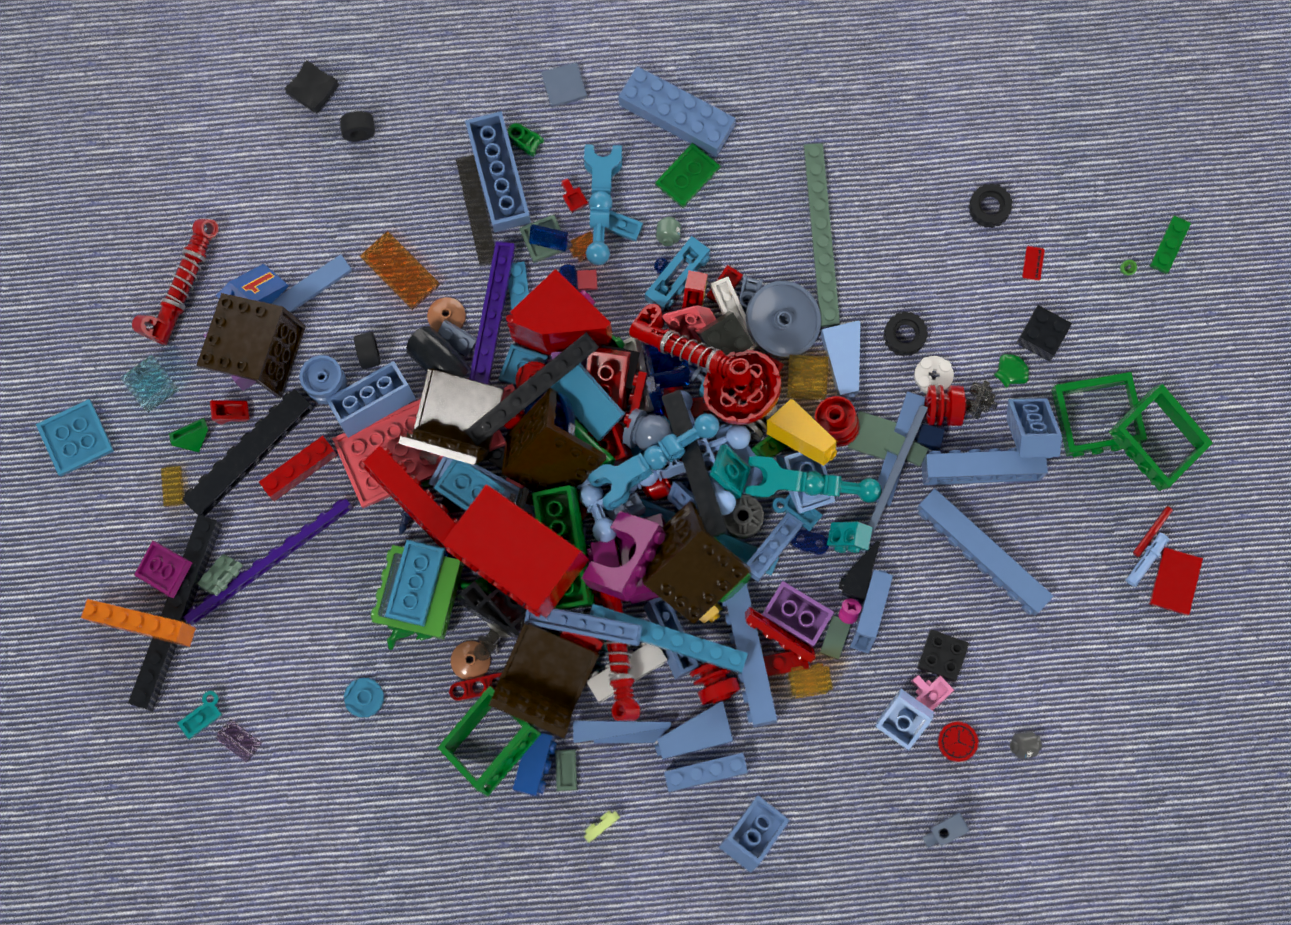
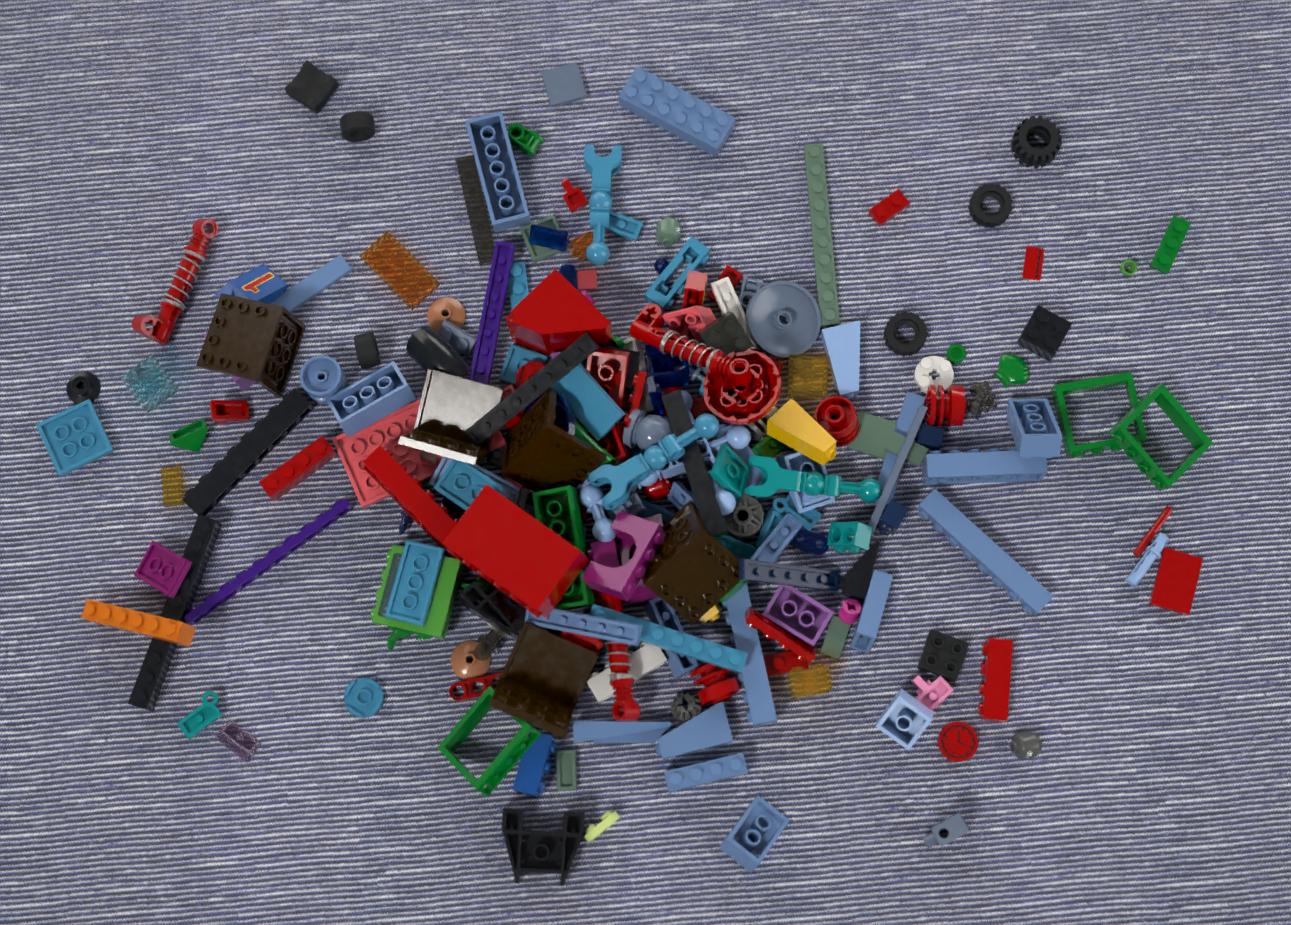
sand green plate [197,554,243,596] -> none
green tile [655,143,721,208] -> none
none -> black piece [66,371,101,404]
none -> black wedge [501,808,585,886]
none -> dark grey gear [670,691,702,721]
none -> dark blue tile [739,559,839,592]
none -> dark azure plate [755,509,784,548]
none -> red plate [868,189,910,227]
none -> dark blue brick [876,499,909,536]
none -> green tile [946,344,966,364]
none -> red brick [977,638,1013,722]
none -> black tyre [1011,116,1062,168]

